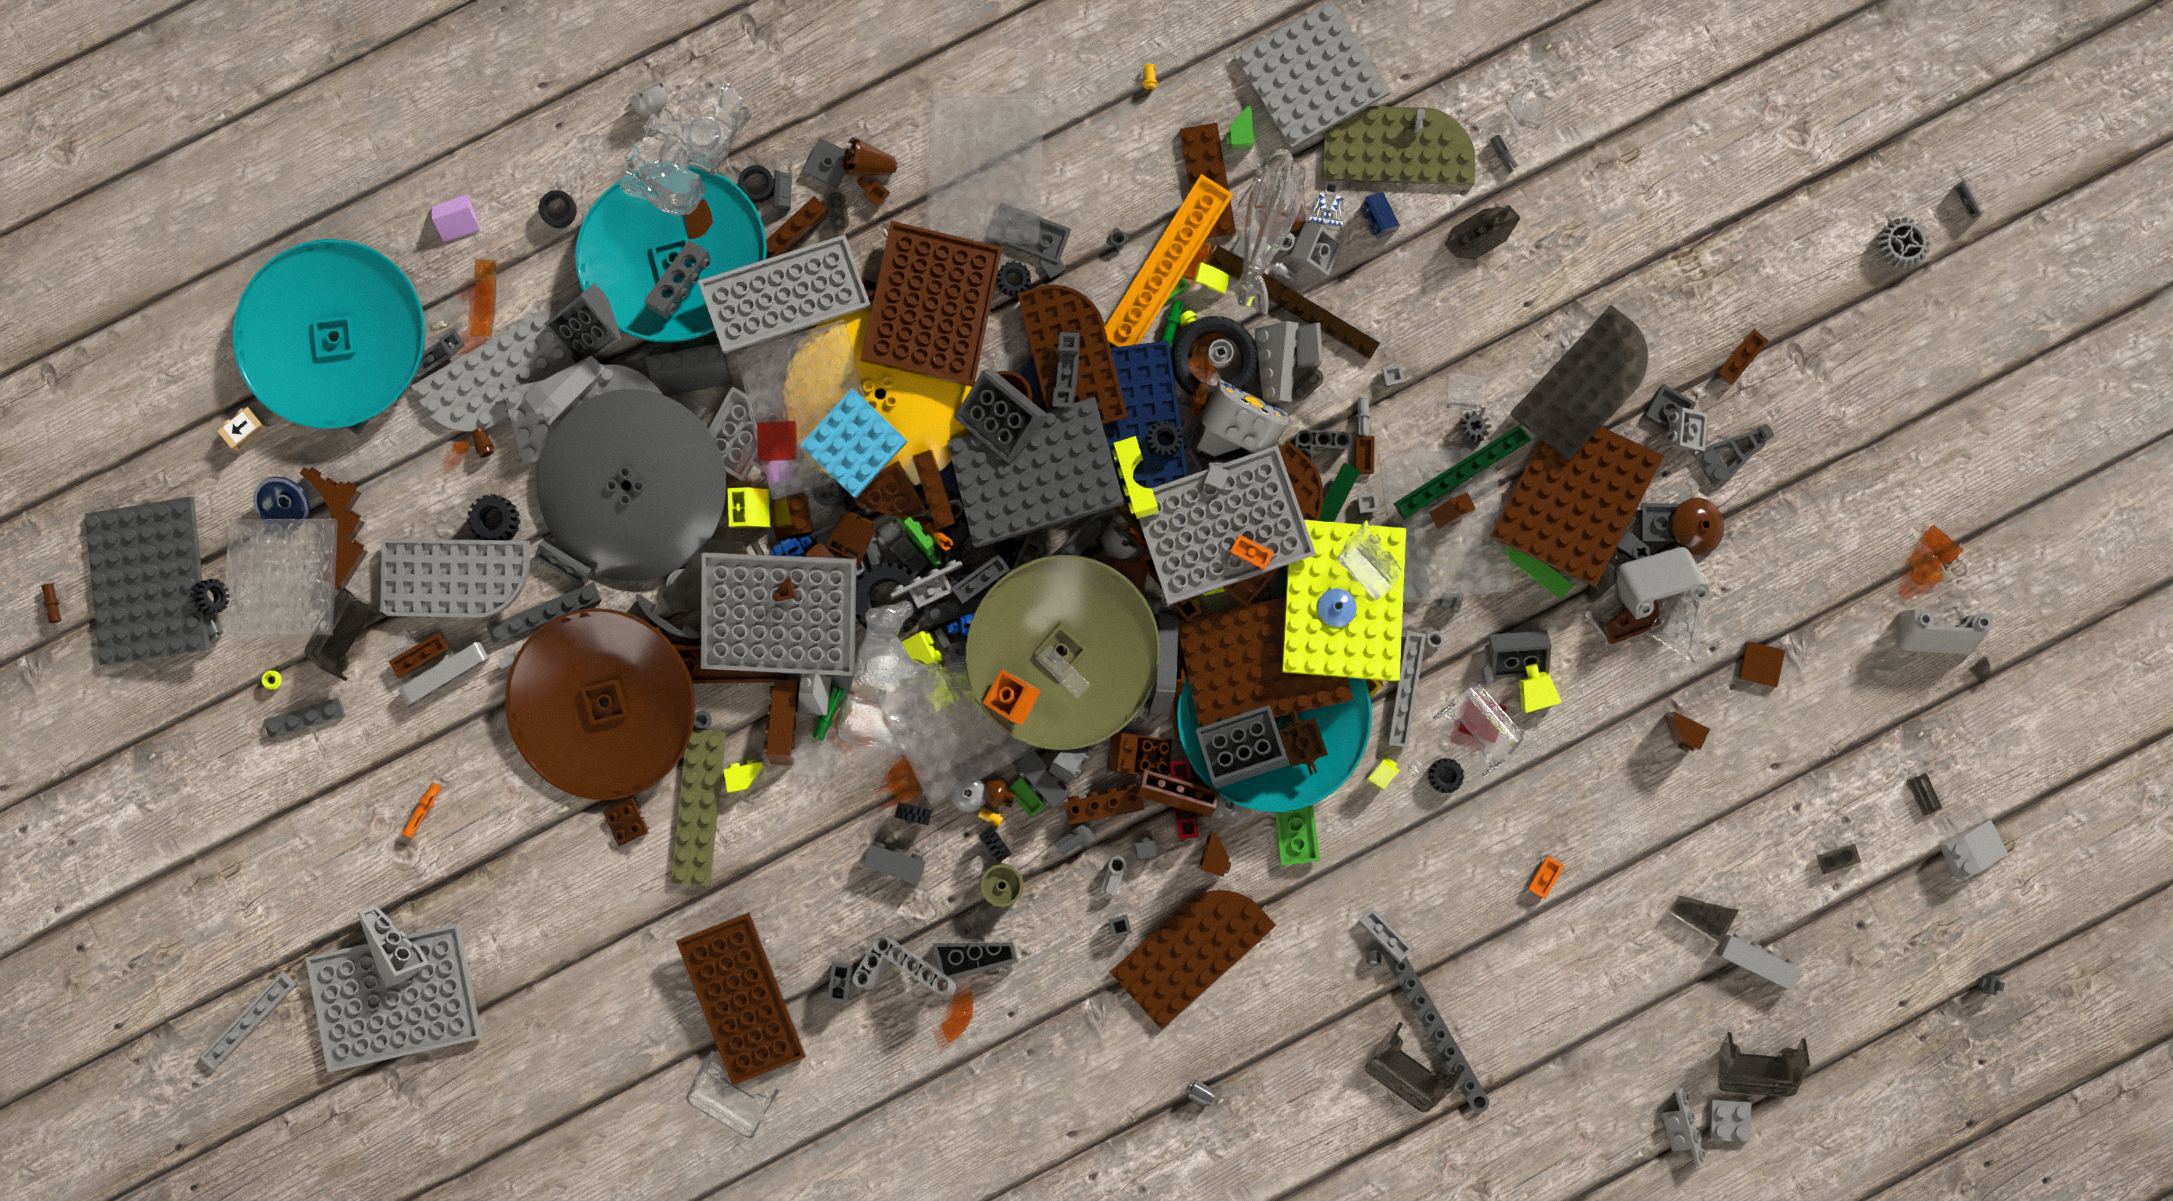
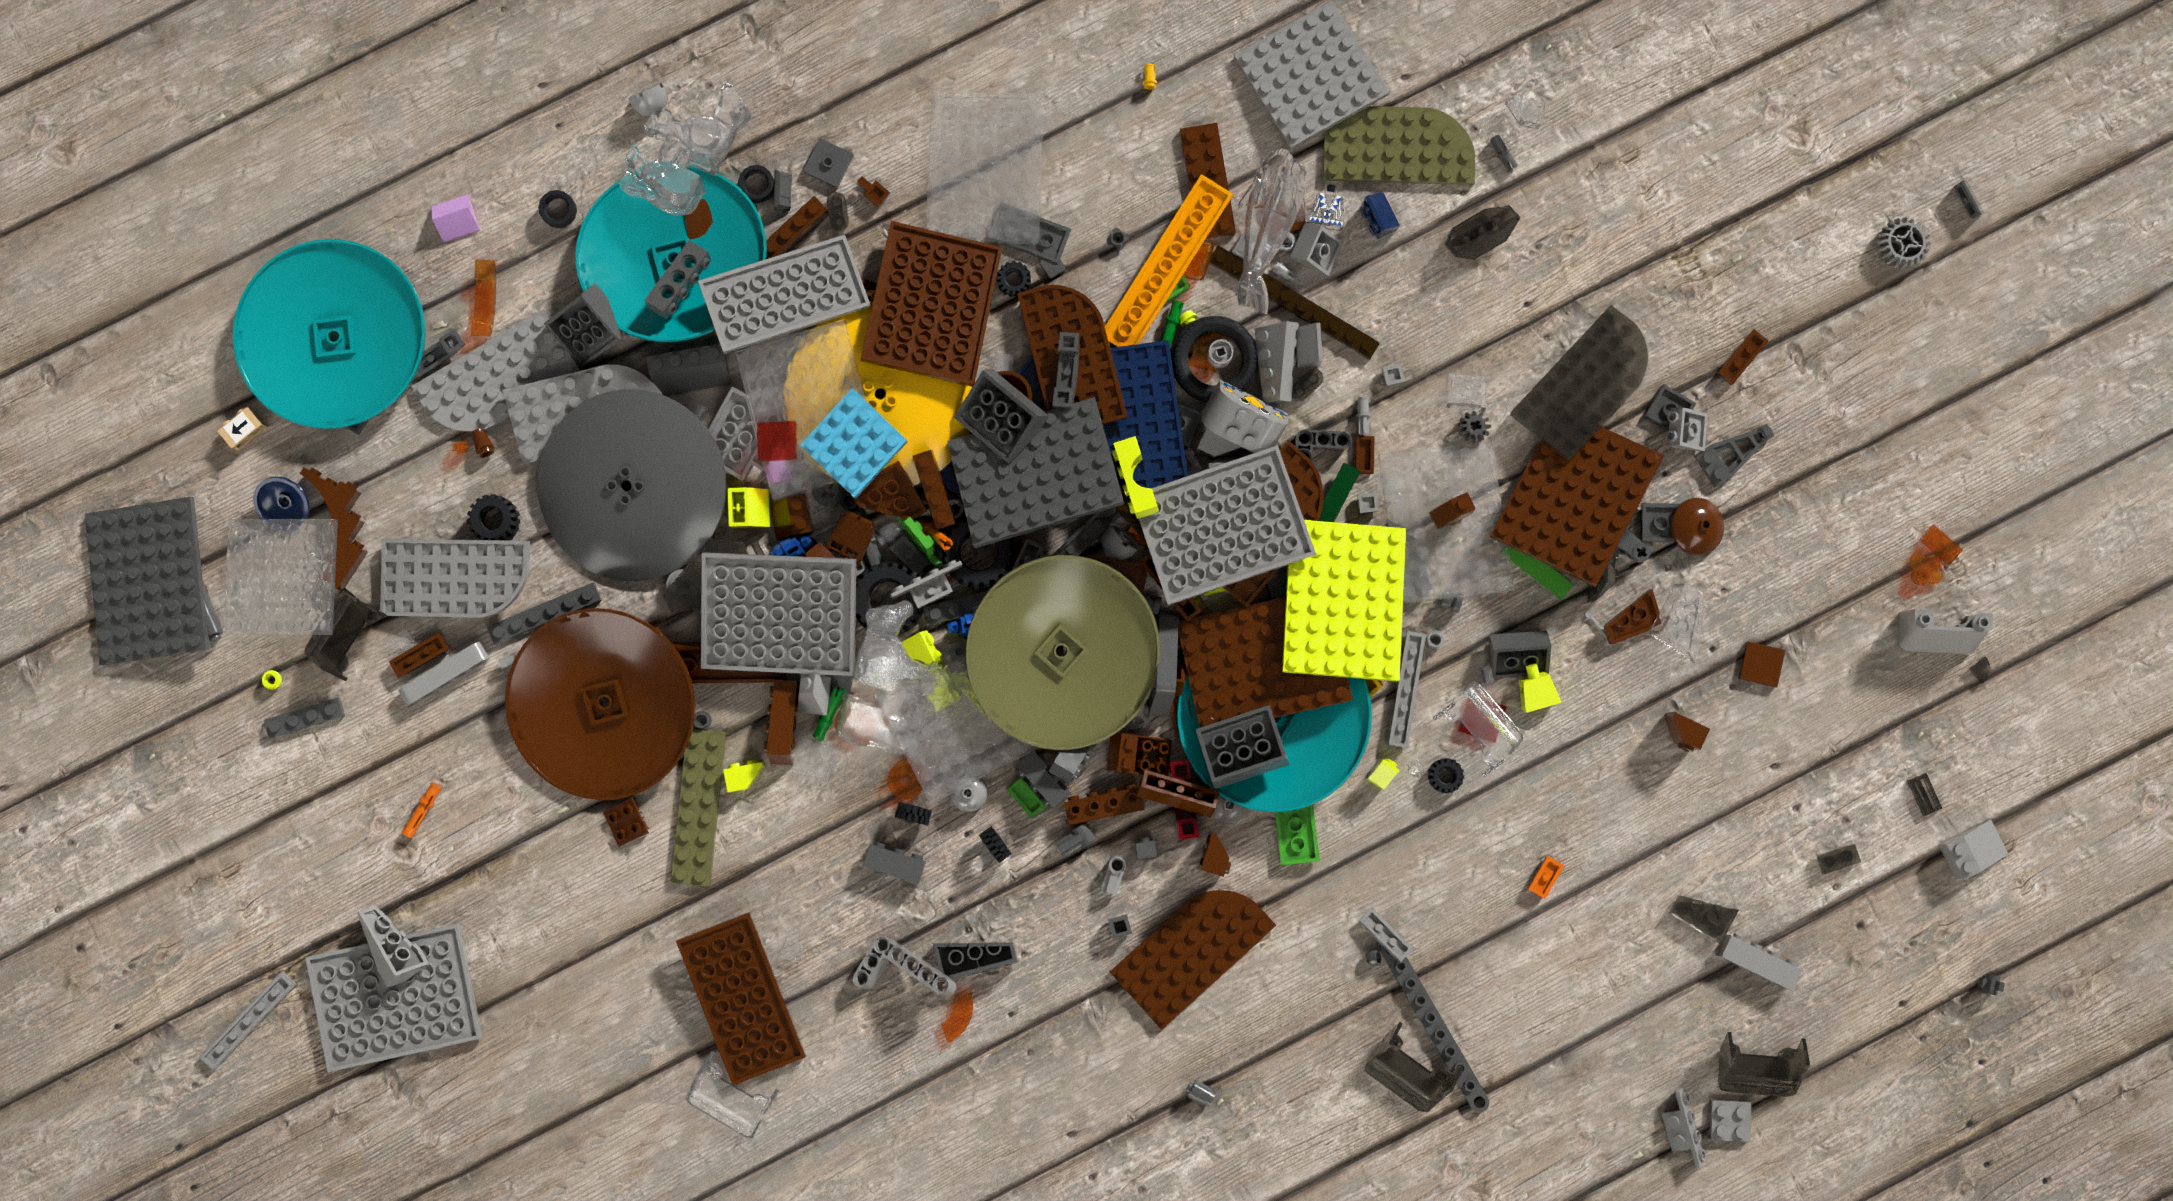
reddish brown pin [41,583,62,623] -> none
black tyre [190,579,230,615] -> none
light grey wedge [525,355,606,425] -> none
dark grey plate [535,540,592,586] -> none
dark grey slope [636,594,701,640] -> none
reddish brown tile [775,578,796,602] -> none
dark grey brick [827,961,854,1004] -> none
reddish brown cone [843,137,898,176] -> none
dark grey plate [934,628,950,649] -> none
dark grey plate [952,554,1010,604] -> none
yellow pin [978,807,1004,828] -> none
olive wheel [980,863,1024,907] -> none
orange slope [983,669,1041,725] -> none
reddish brown piece [984,777,1015,808] -> none
clear tile [1036,644,1091,699] -> none
black tyre [1147,421,1182,458] -> none
clear orange axle [1190,383,1210,414] -> none
neon yellow slope [1193,262,1230,294] -> none
light grey tile [1205,464,1230,490] -> none
bright green slope [1226,106,1254,150] -> none
orange plate [1230,535,1274,570] -> none
dark brown plate [1278,710,1328,775] -> none
medium blue dish [1318,588,1357,627] -> none
clear wedge [1337,520,1402,600] -> none
dark green tile [1393,424,1532,520] -> none
light grey tile [1414,109,1425,133] -> none
light grey windscreen [1616,547,1710,619] -> none

